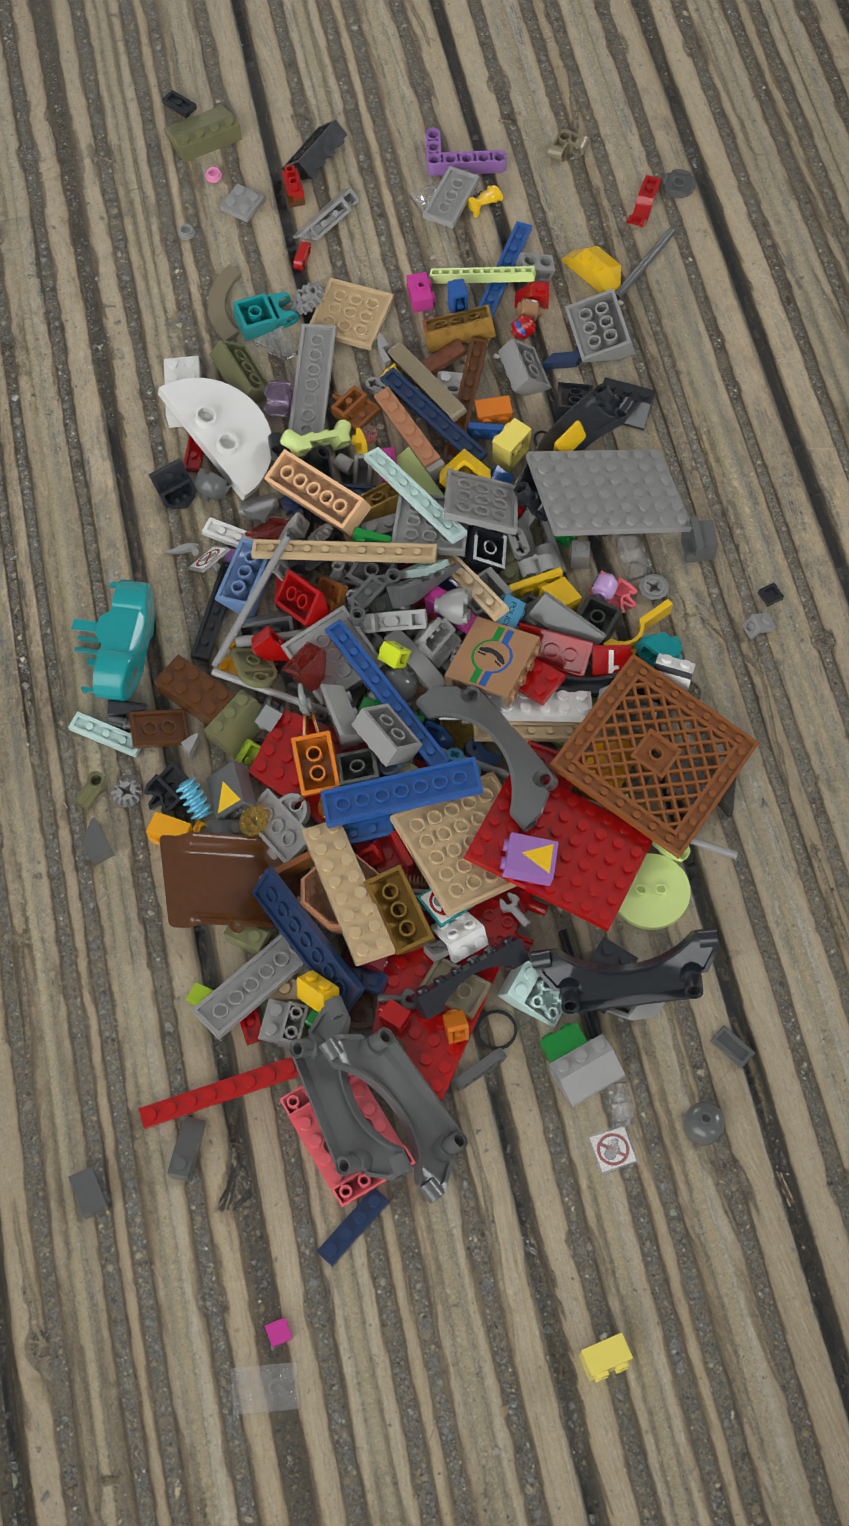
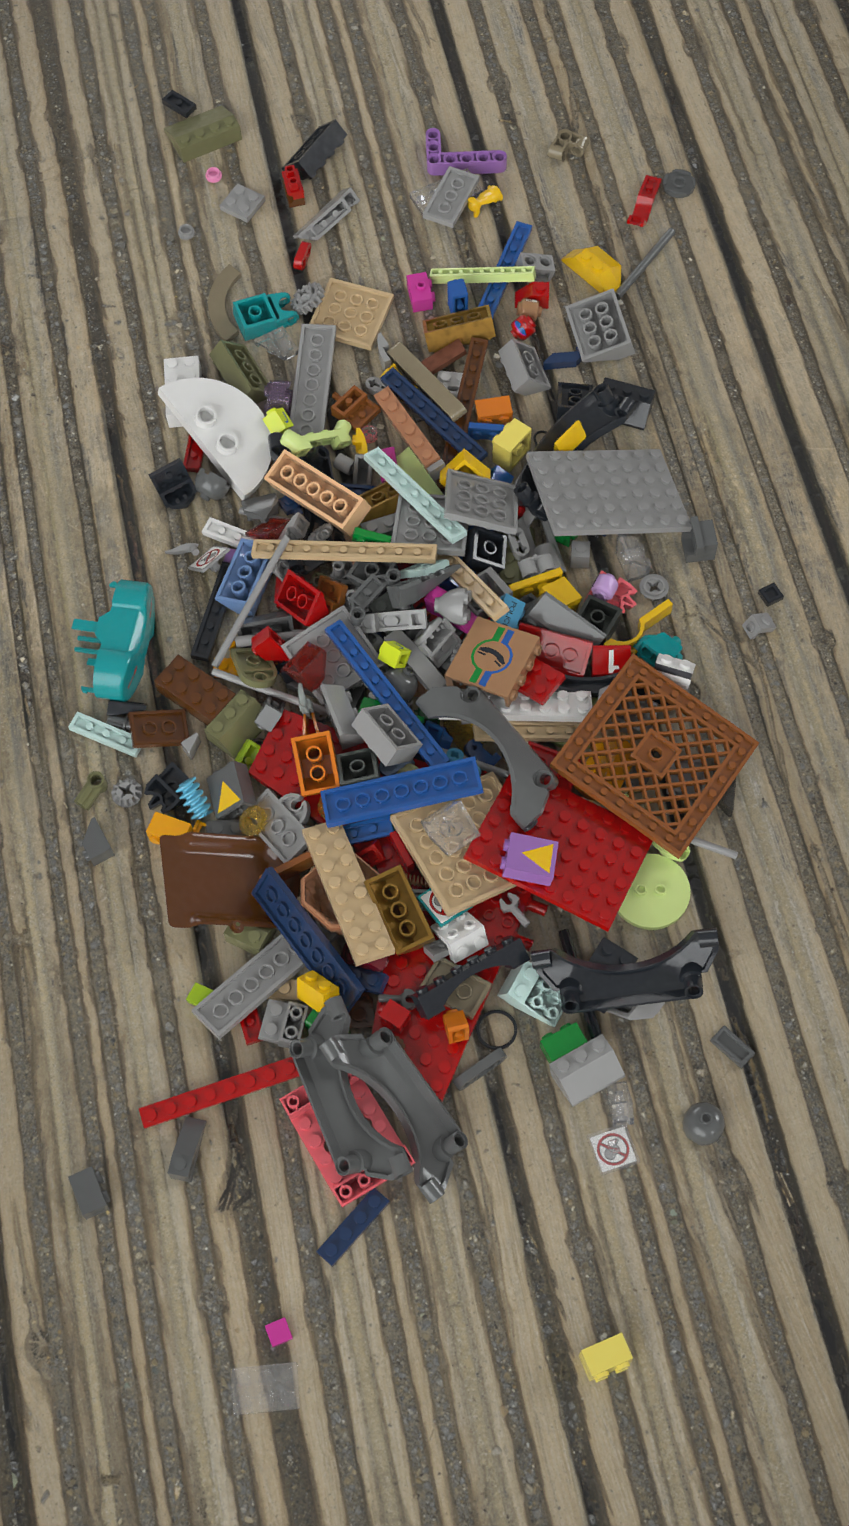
none -> neon yellow brick [262,407,294,434]
none -> clear slope [421,801,480,856]

